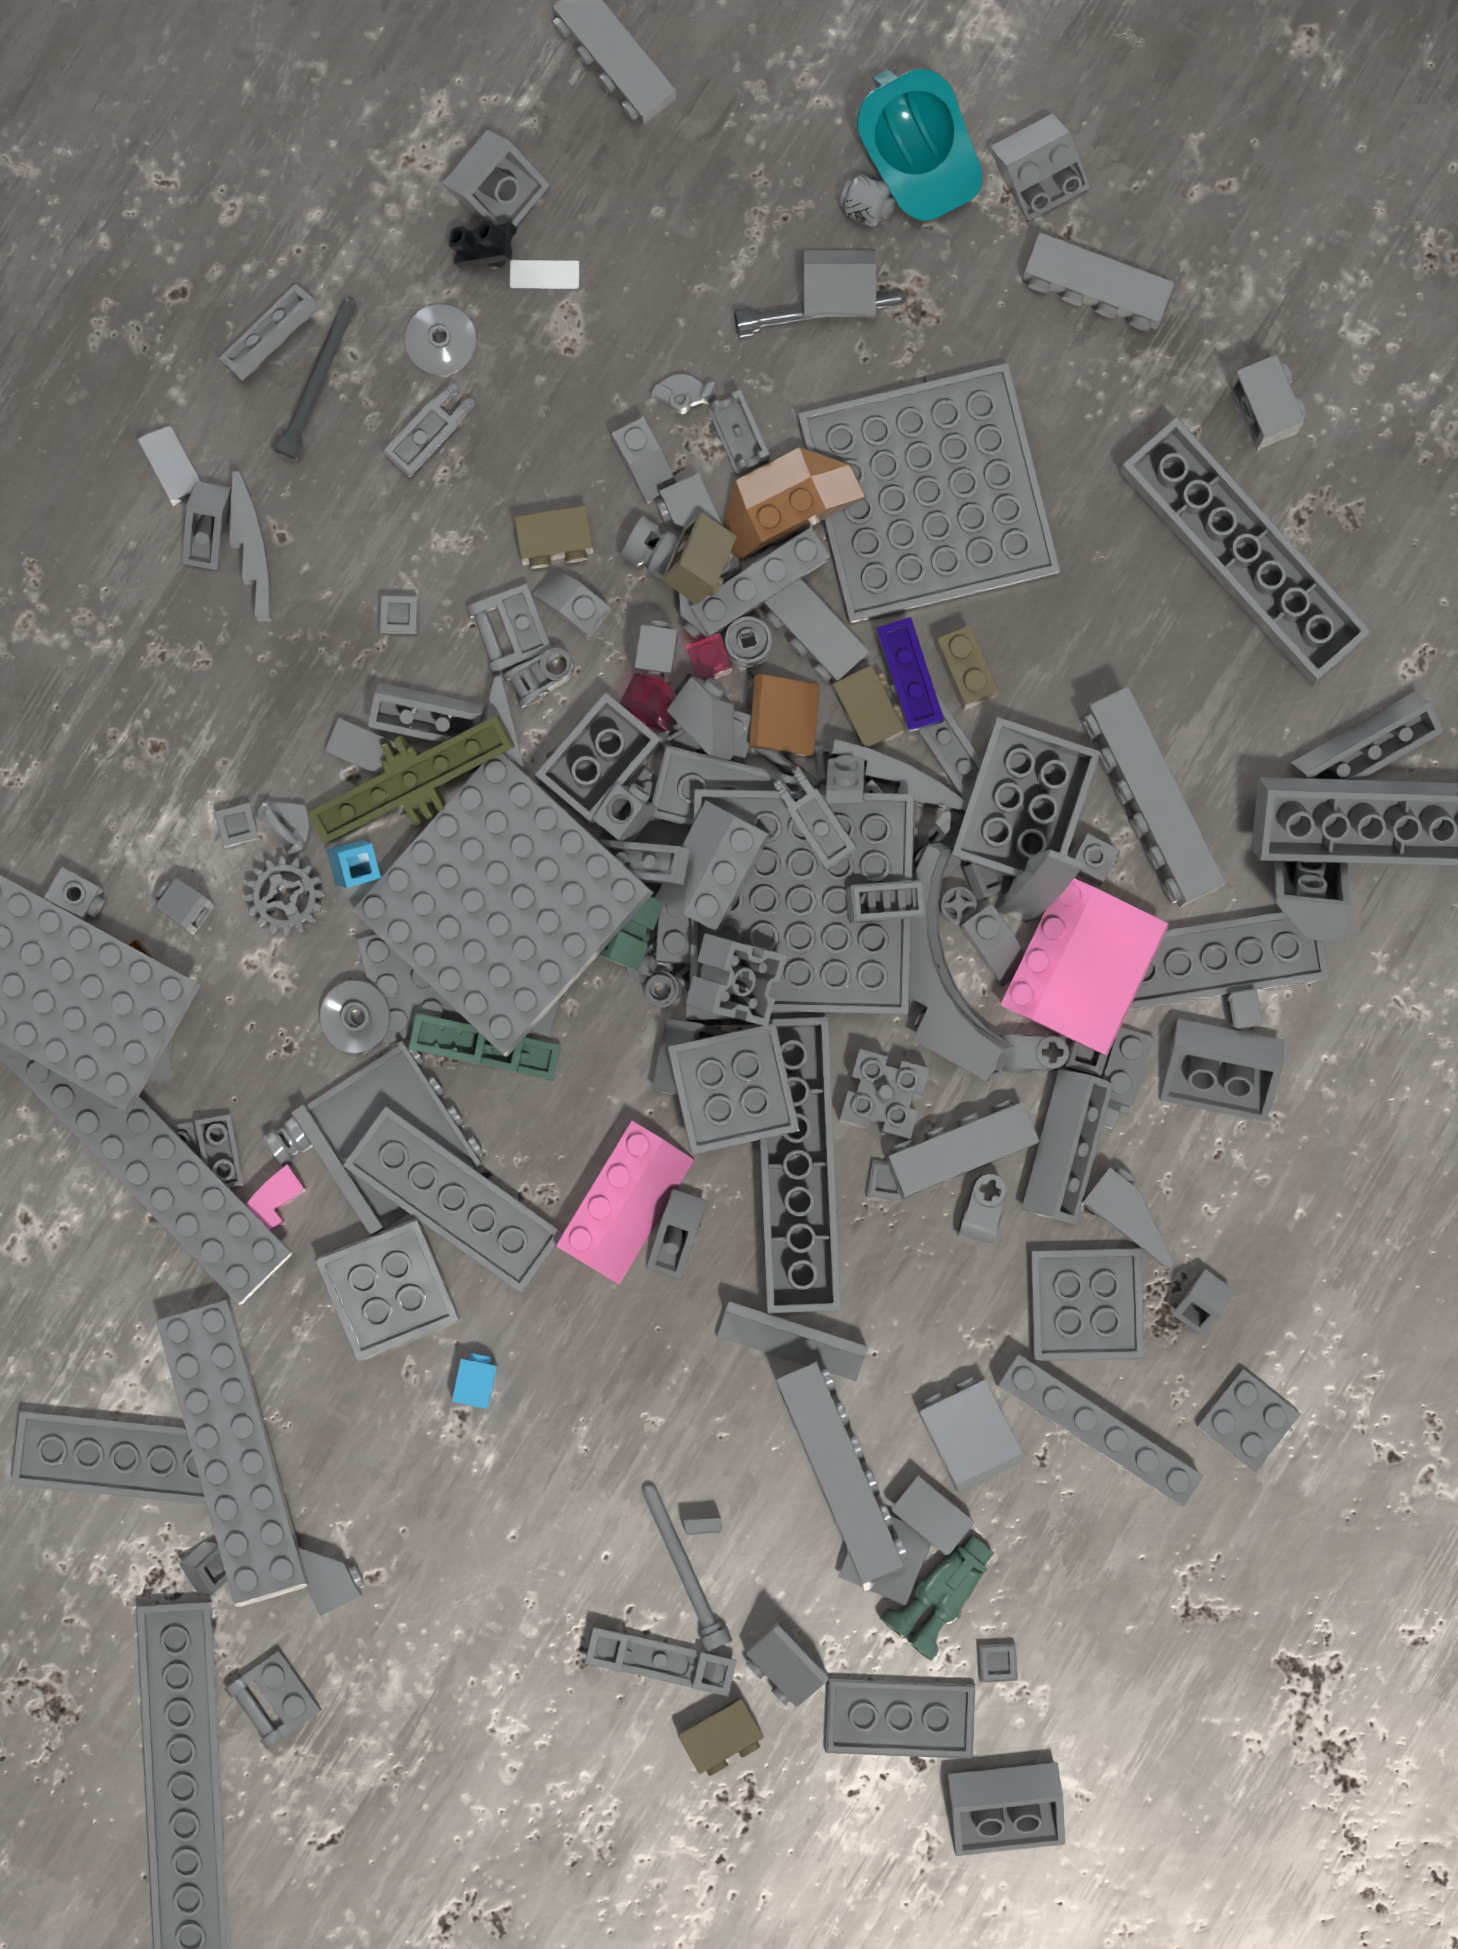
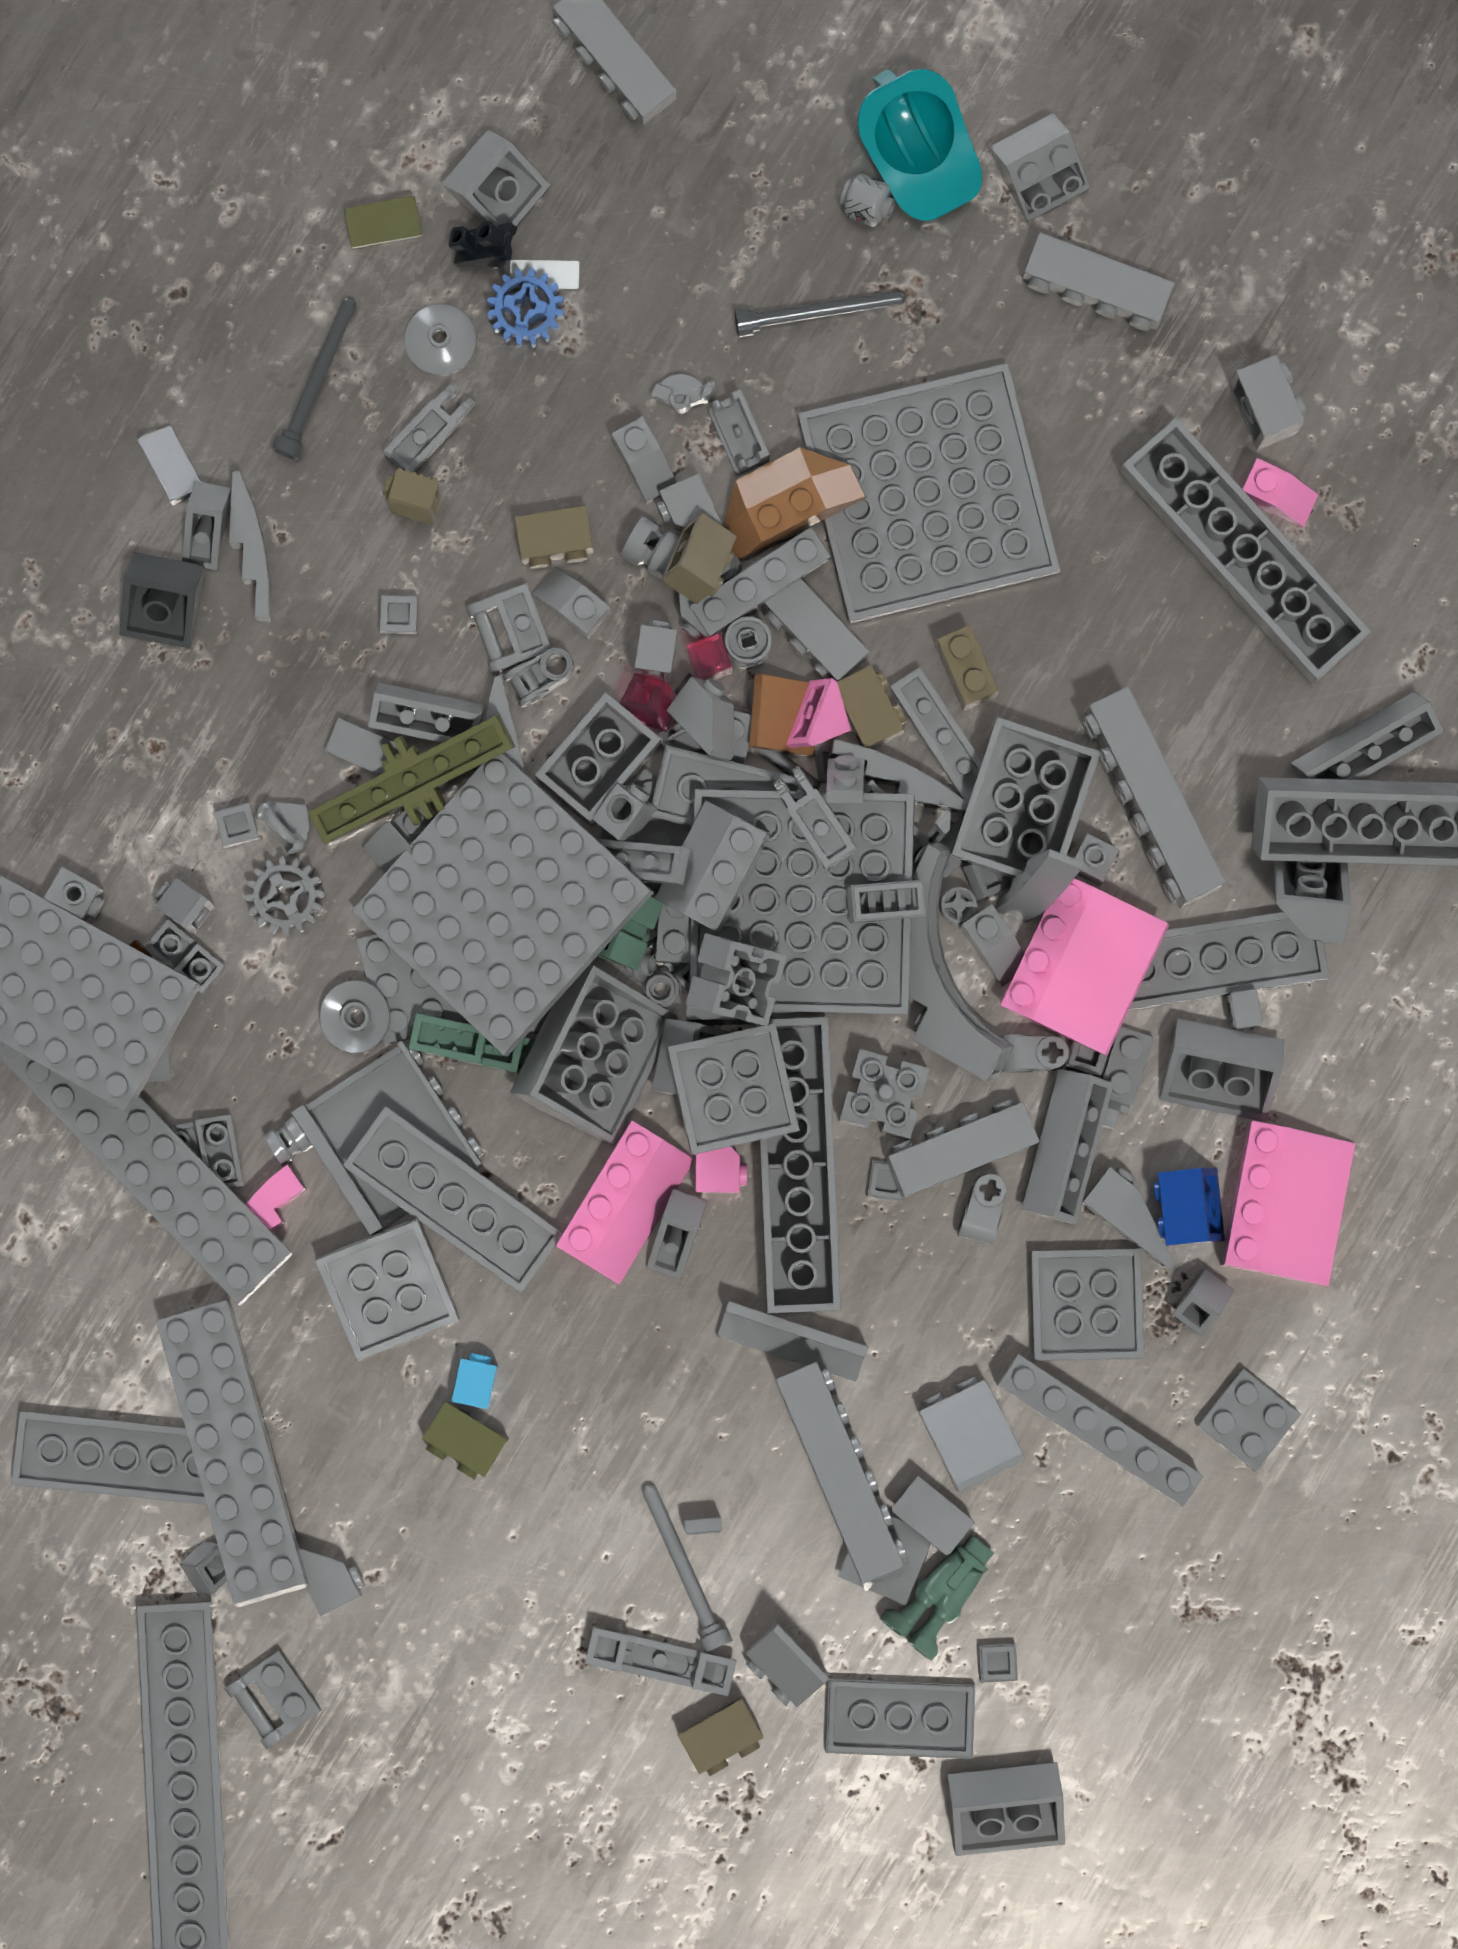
light grey plate [218,284,319,381] -> none
medium azure brick [326,840,381,888] -> none
light grey slope [803,250,876,317] -> none
dark purple plate [876,617,944,733] -> none
none -> dark grey slope [119,552,205,648]
none -> light grey slope [144,918,225,994]
none -> olive slope [344,196,422,249]
none -> light grey slope [363,808,434,873]
none -> dark tan brick [383,467,442,524]
none -> olive brick [422,1401,509,1480]
none -> medium blue gear [487,268,565,348]
none -> light grey slope [510,965,677,1145]
none -> bright pink slope [696,1147,747,1194]
none -> bright pink slope [786,678,851,748]
none -> blue slope [1154,1168,1225,1246]
none -> bright pink slope [1221,1120,1355,1286]
none -> bright pink slope [1242,458,1318,528]

